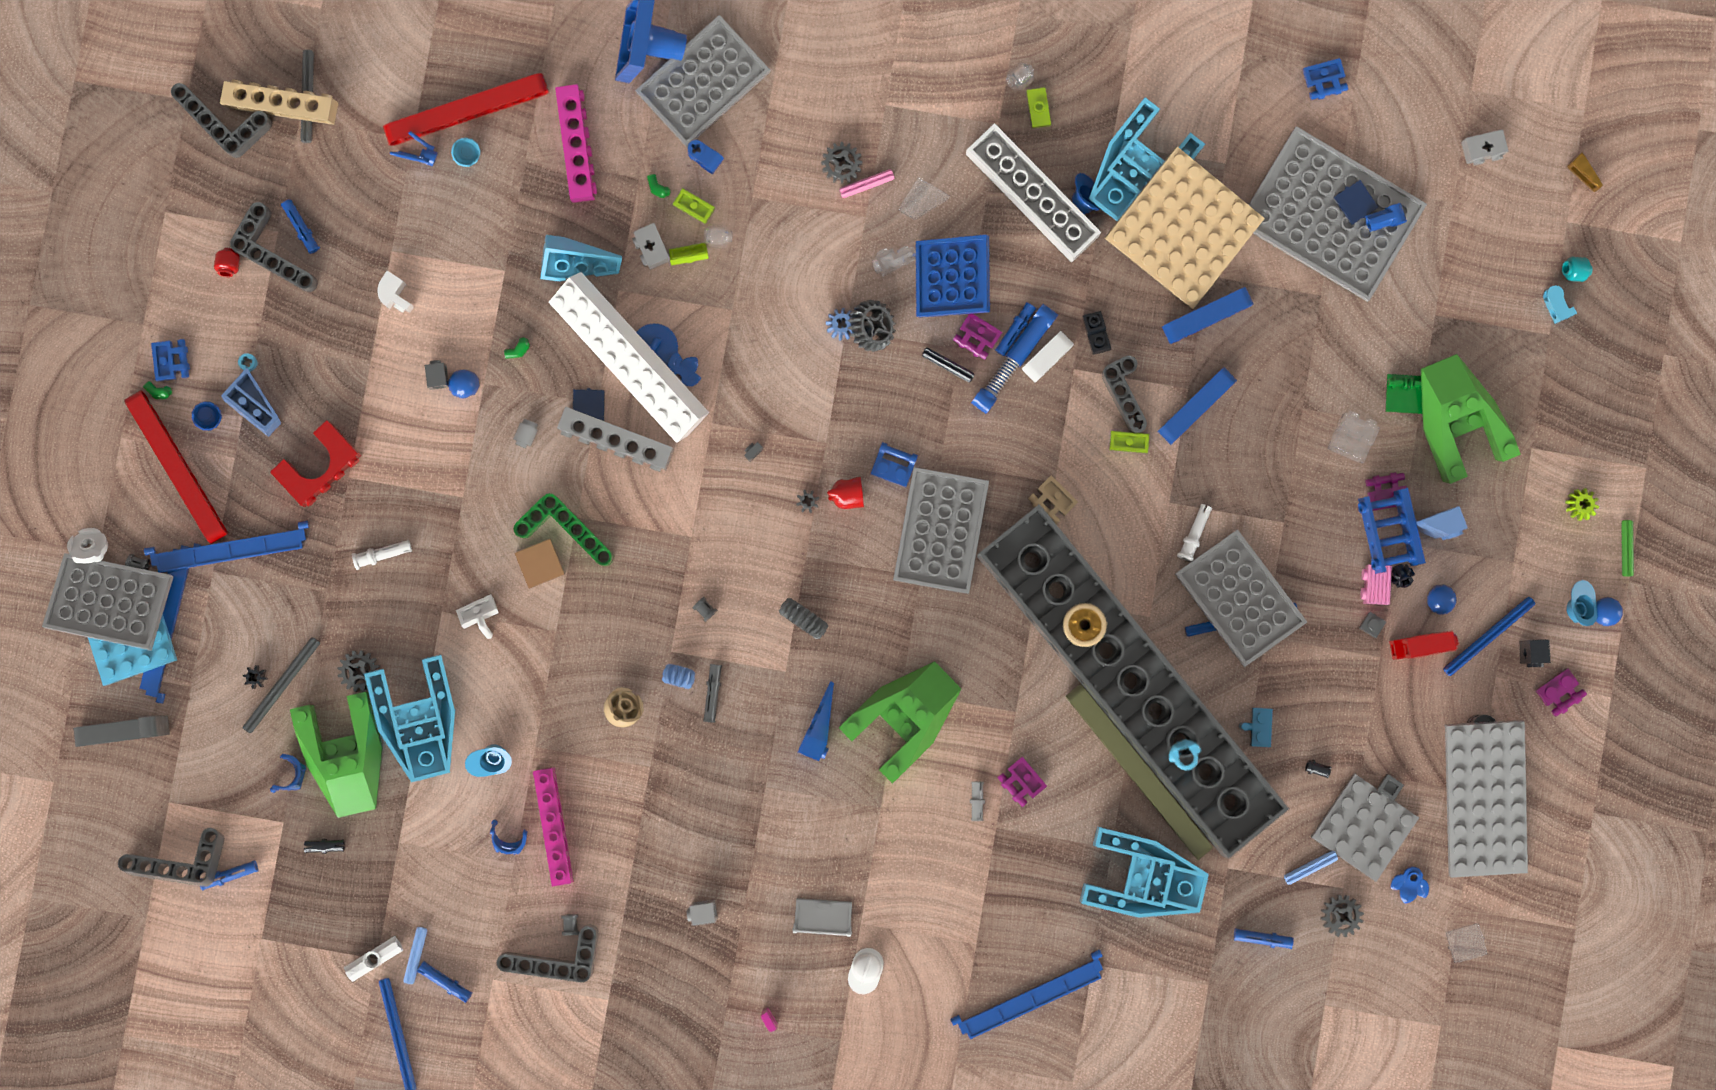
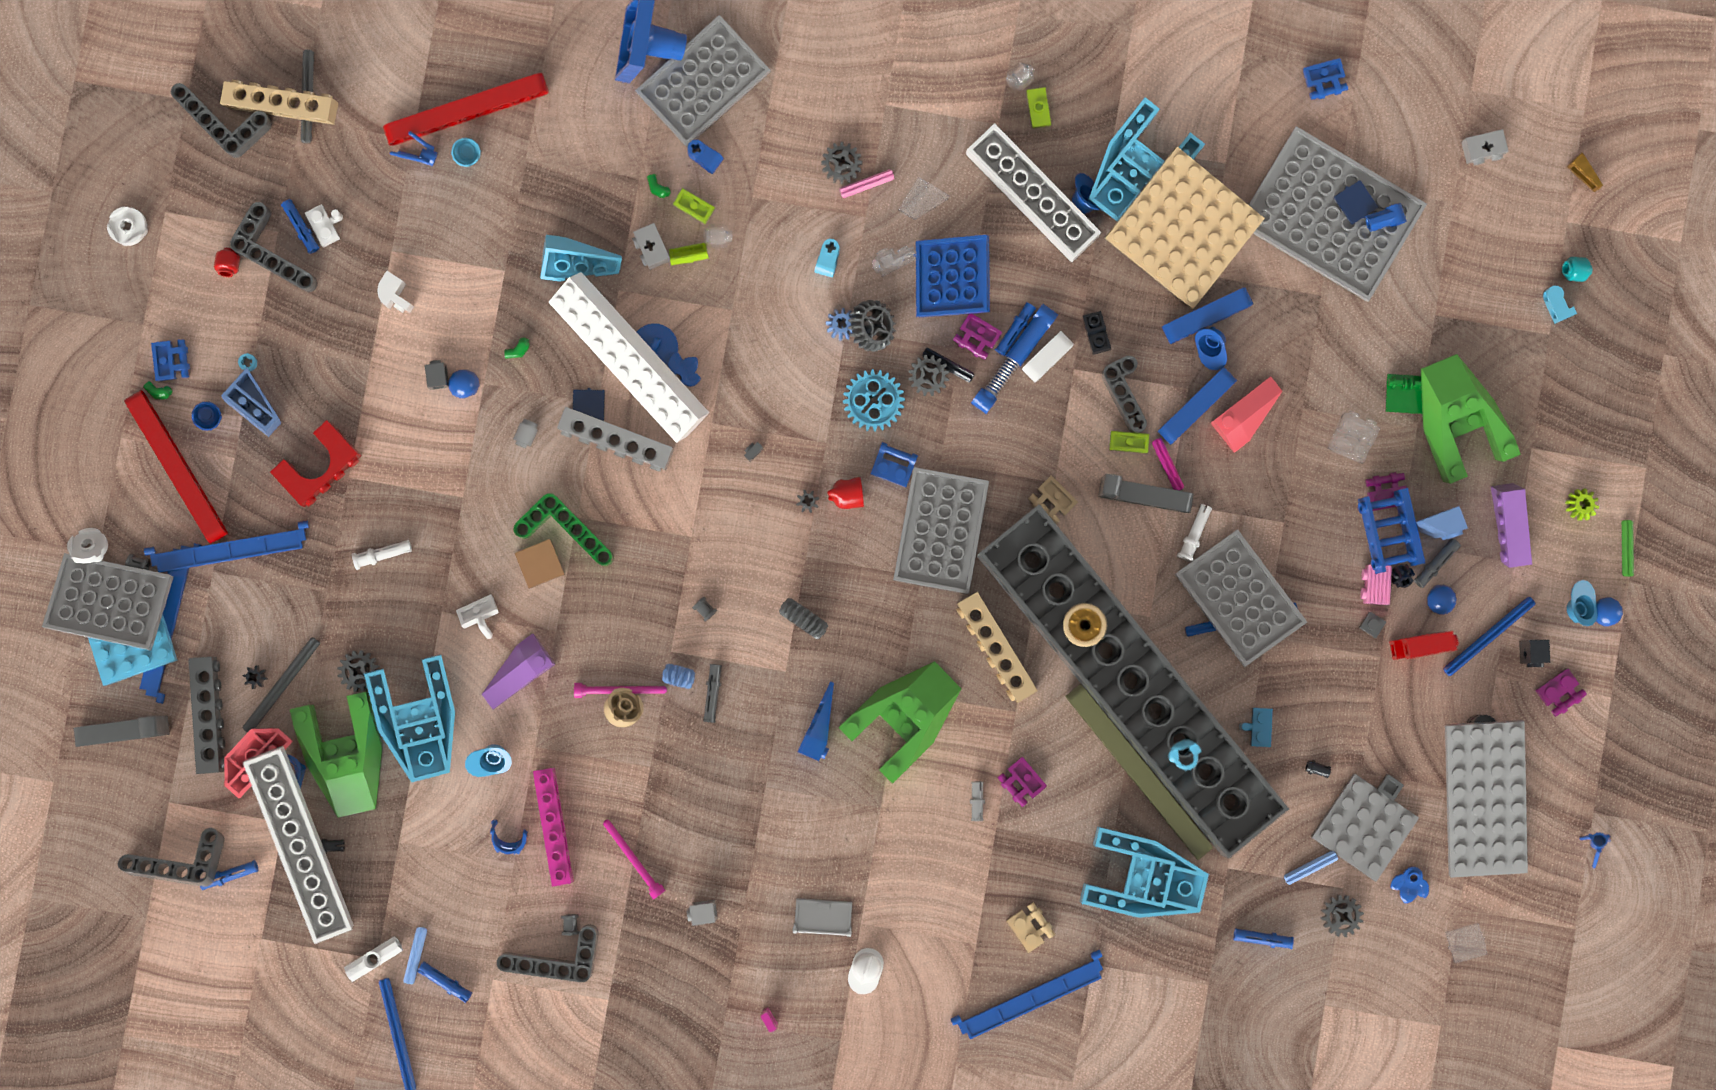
dark pink brick [555,84,597,203] -> none
none -> white plate [107,207,148,246]
none -> dark grey brick [188,657,225,774]
none -> coral wedge [224,728,293,799]
none -> white brick [243,746,354,944]
none -> white plate [305,204,343,248]
none -> medium lavender wedge [482,634,556,710]
none -> dark pink piece [574,683,667,698]
none -> dark pink piece [603,820,666,900]
none -> medium azure piece [814,239,840,278]
none -> medium azure gear [843,369,905,432]
none -> dark grey gear [908,355,950,396]
none -> tan brick [956,592,1038,703]
none -> tan plate [1006,902,1055,953]
none -> dark grey beam [1098,474,1194,513]
none -> dark pink axle [1152,438,1184,491]
none -> blue piece [1195,326,1227,371]
none -> coral wedge [1211,376,1282,453]
none -> dark grey pin [1414,538,1461,588]
none -> medium lavender wedge [1491,483,1532,568]
none -> blue plant [1579,832,1611,868]

